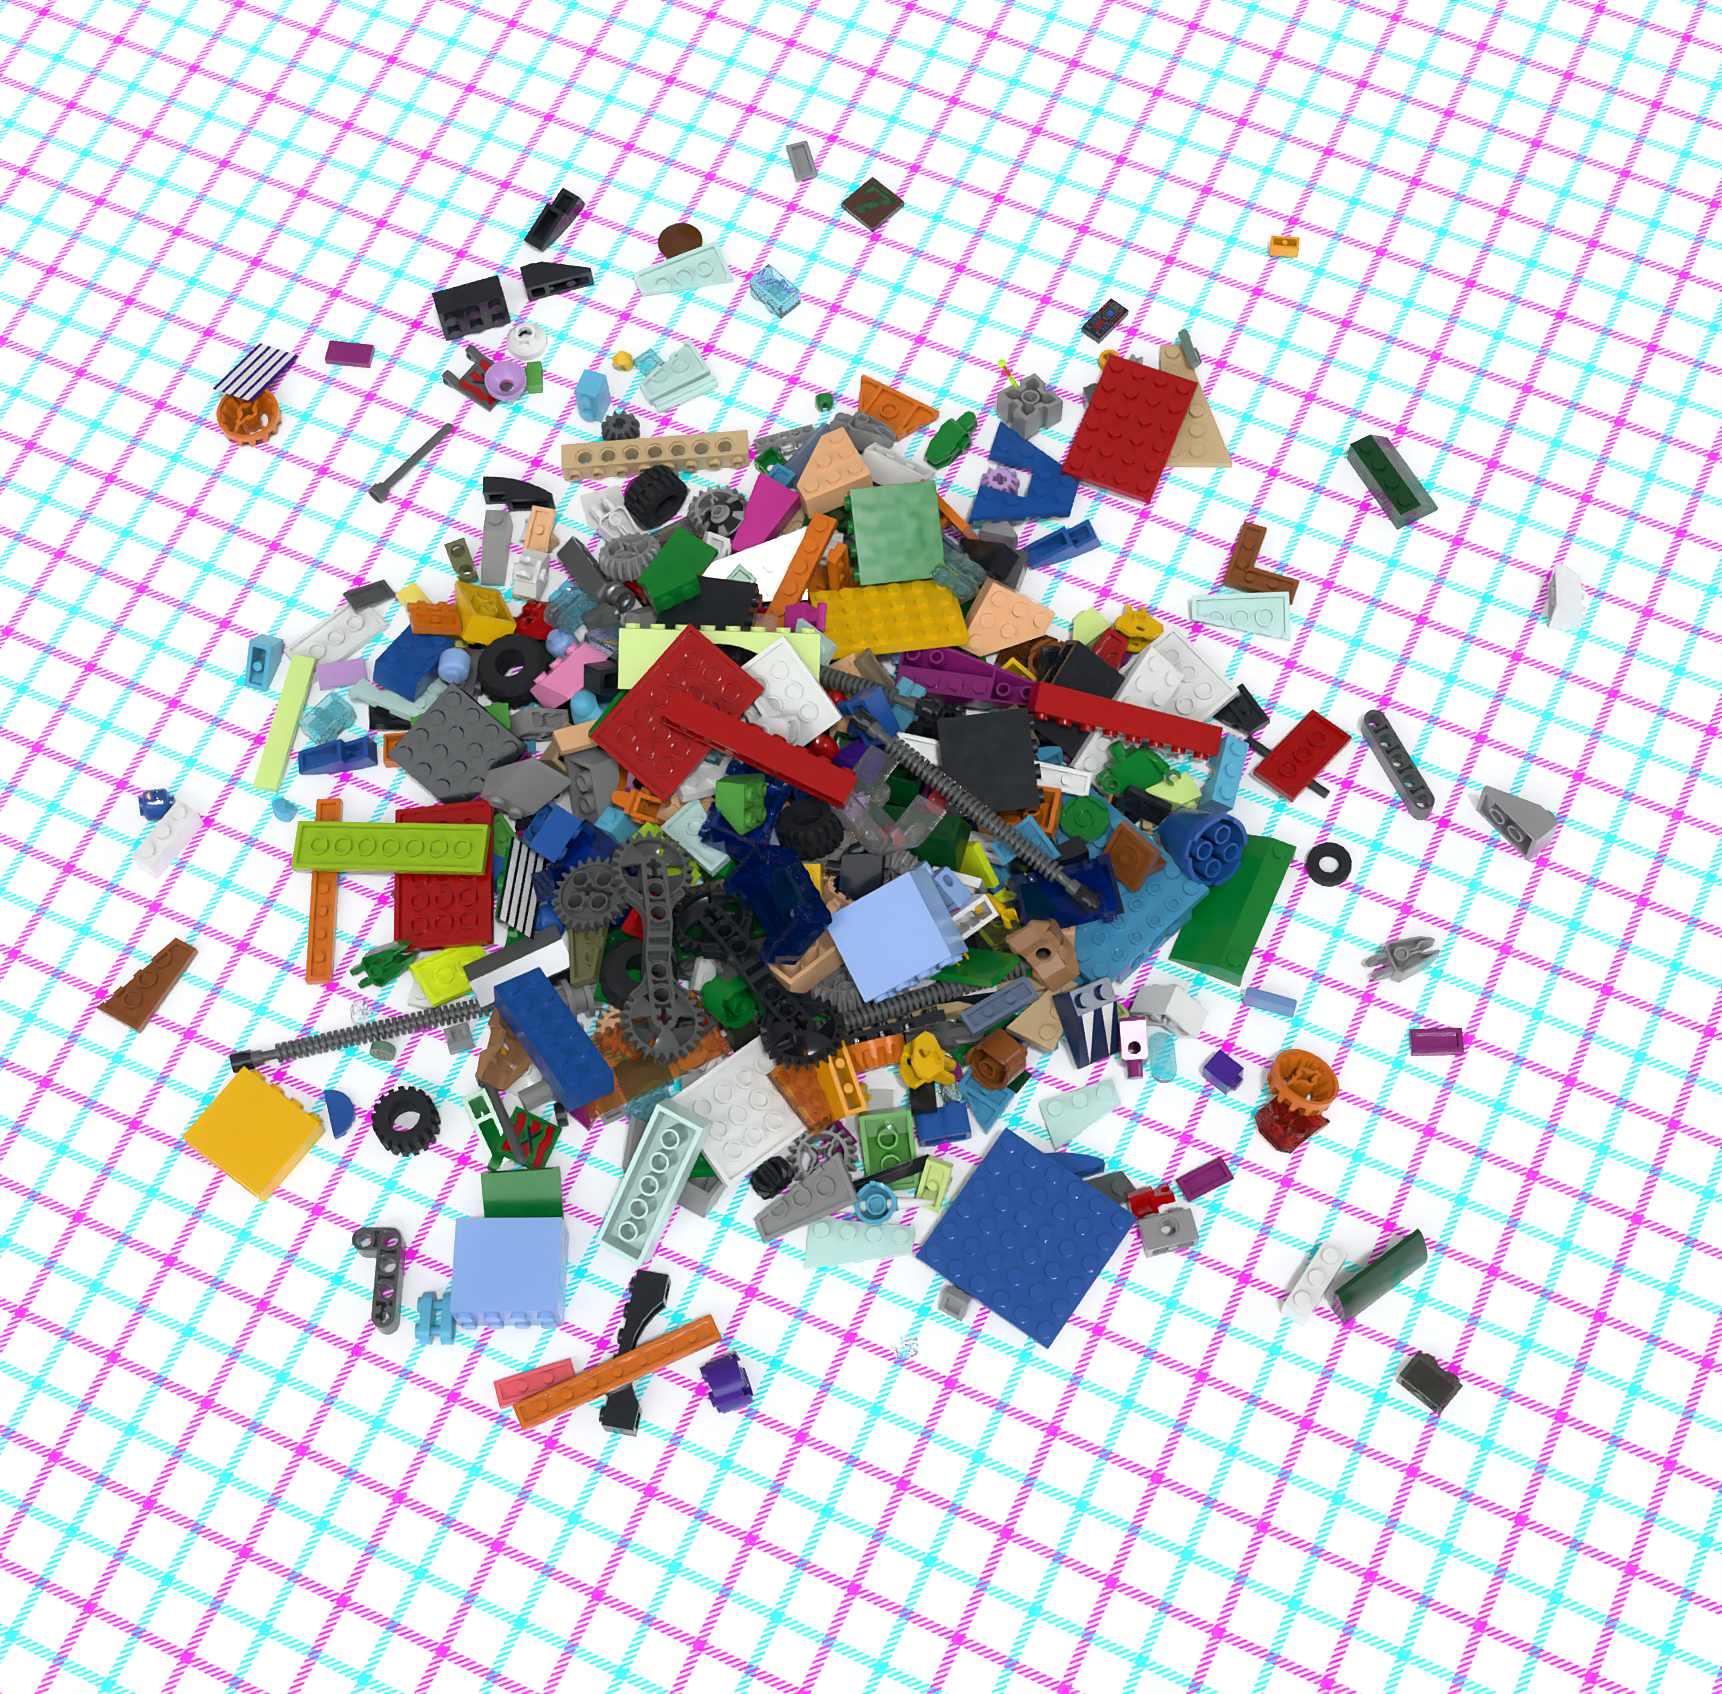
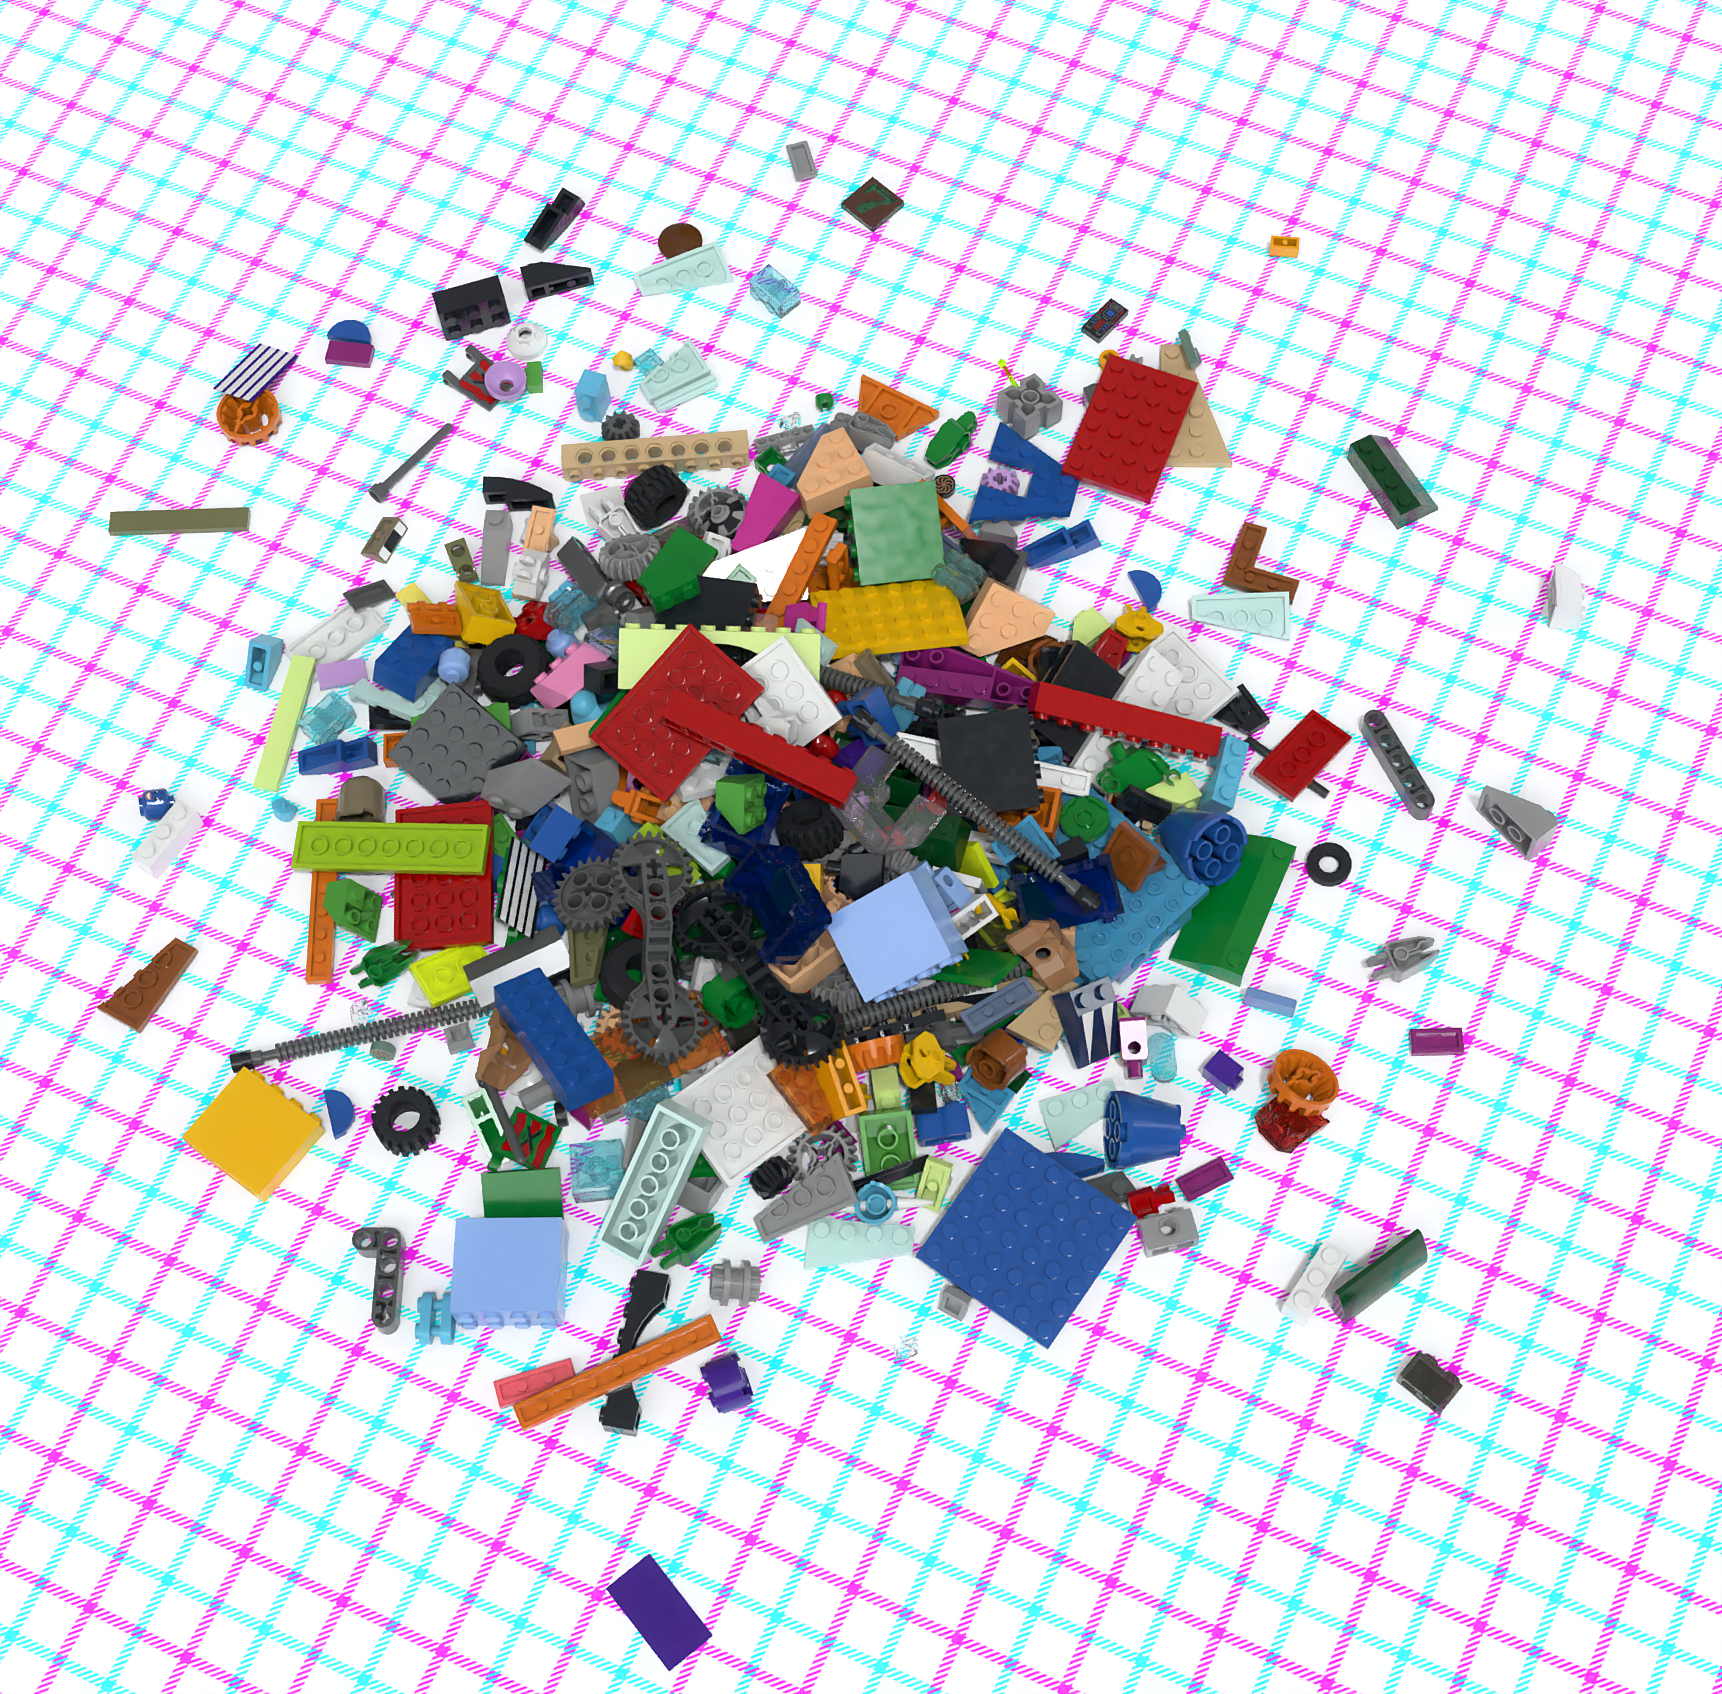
none -> olive tile [108,507,251,536]
none -> bright green slope [323,878,383,943]
none -> blue tile [327,320,372,345]
none -> dark tan cylinder [334,775,386,823]
none -> dark tan slope [360,517,408,564]
none -> clear light blue brick [569,1138,625,1204]
none -> dark purple sticker [606,1553,713,1672]
none -> green hinge [650,1213,722,1270]
none -> light grey piece [709,1259,761,1307]
none -> clear piece [778,412,802,431]
none -> yellowish green brick [871,1066,902,1109]
none -> tile [934,474,956,499]
none -> blue cone [1103,1090,1186,1170]
none -> blue tile [1127,570,1162,613]

